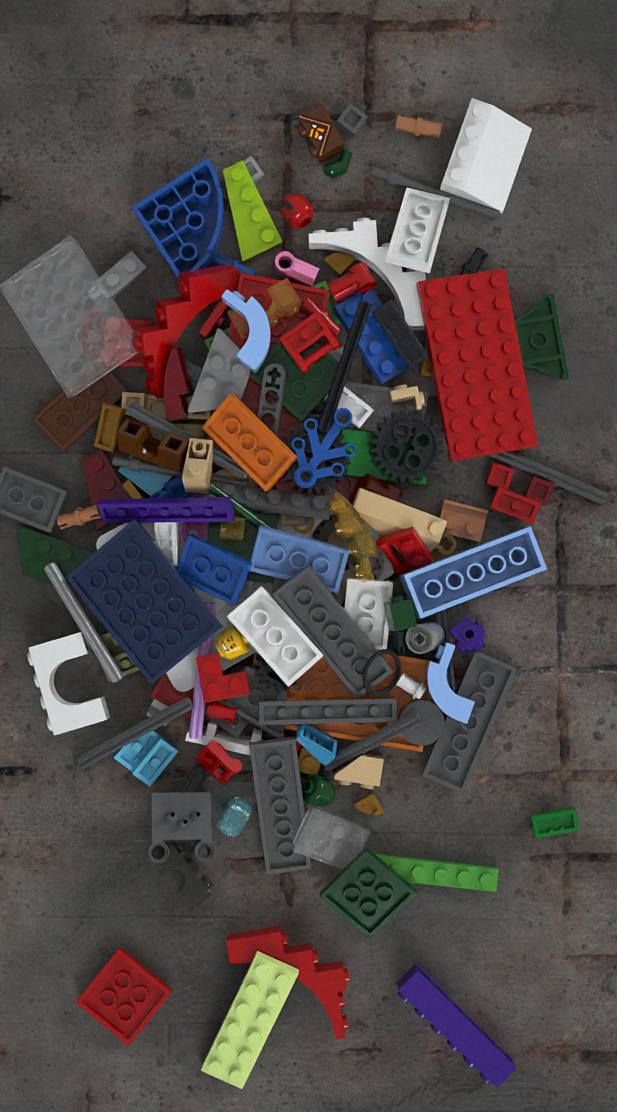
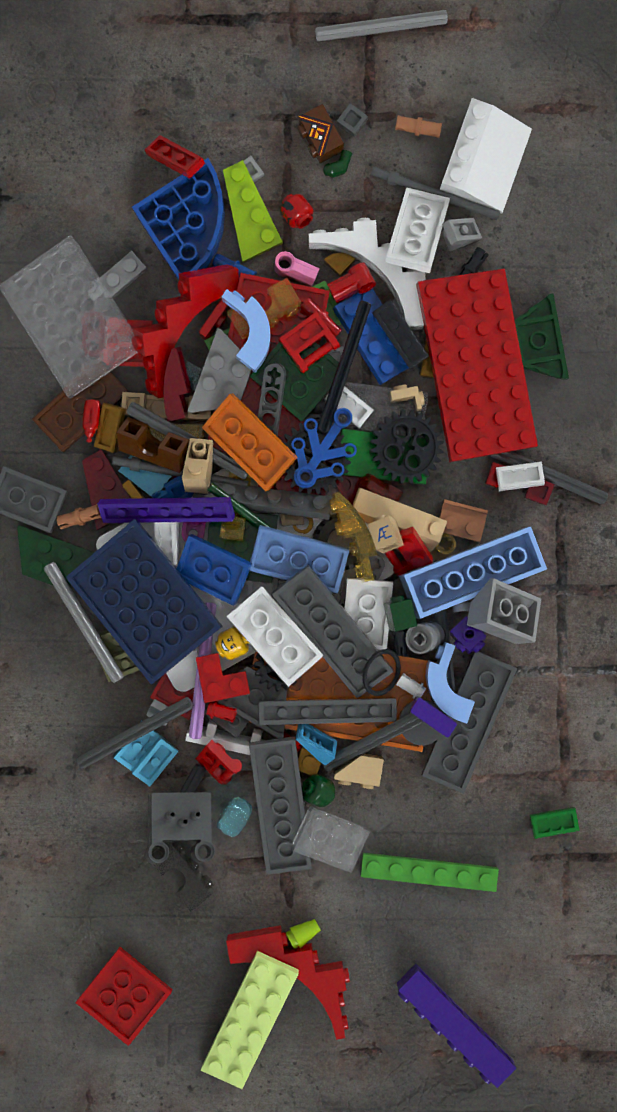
white arch [27,632,110,735] -> none
dark green plate [320,847,417,939] -> none
pearl gold tile [353,792,384,815] -> none
red plate [489,487,541,525] -> none
none -> red piece [82,400,101,443]
none -> red tile [145,135,205,179]
none -> lime cone [286,919,321,949]
none -> light grey axle [315,10,448,42]
none -> tan brick [368,515,404,553]
none -> dark purple slope [410,697,457,738]
none -> light grey slope [442,218,482,251]
none -> light grey tile [453,601,471,613]
none -> light grey slope [467,578,541,644]
none -> white plate [496,461,545,491]

